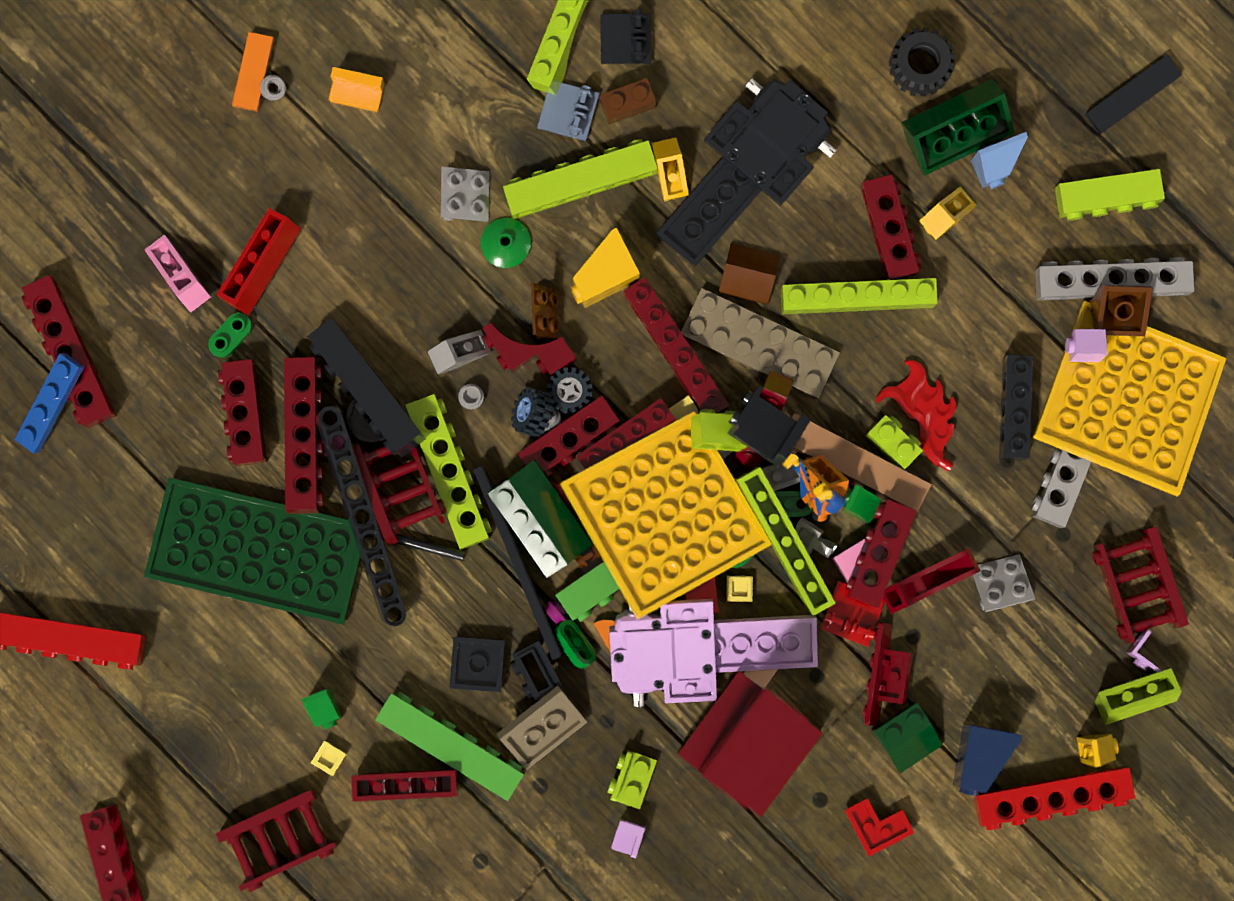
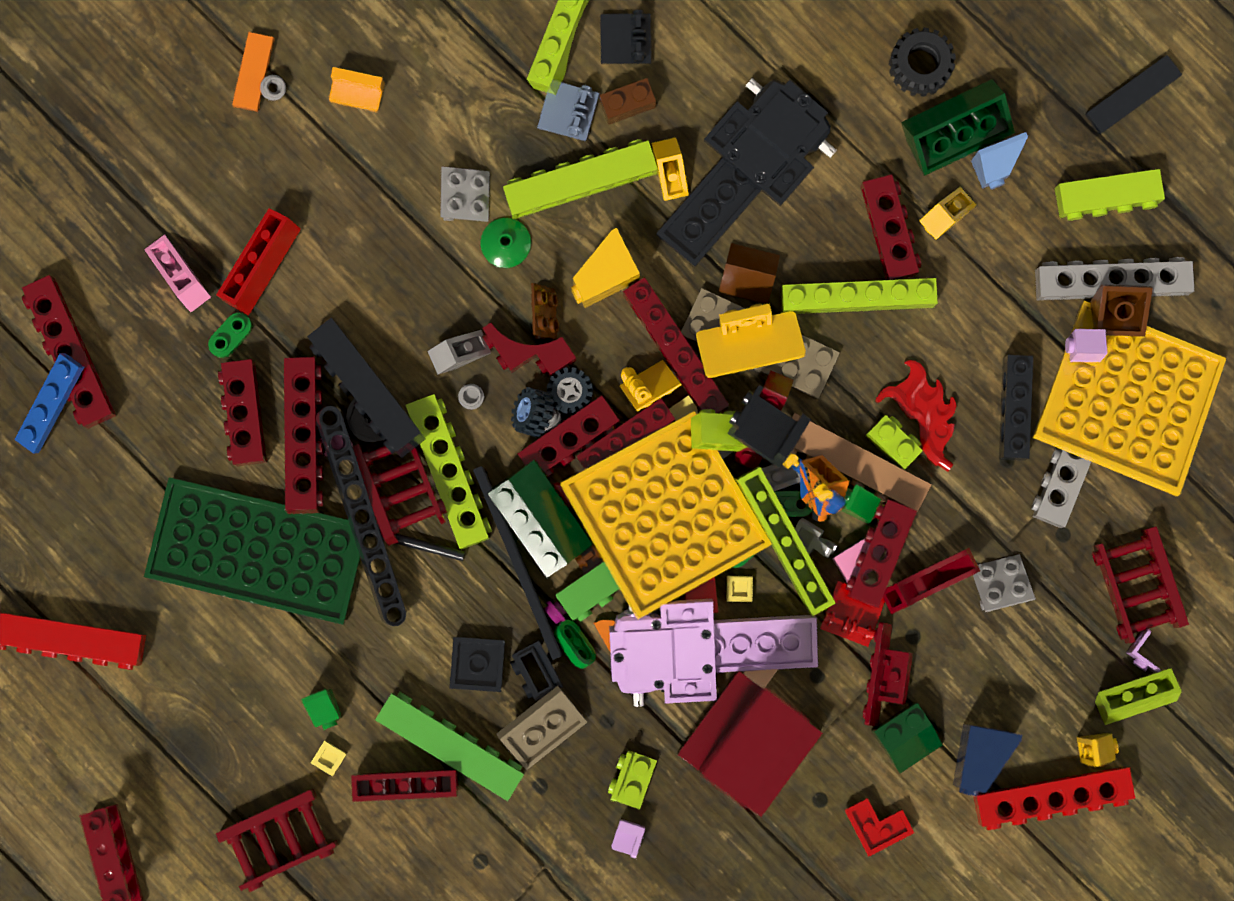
none -> yellow hinge [619,360,681,411]
none -> yellow bracket [696,304,806,378]

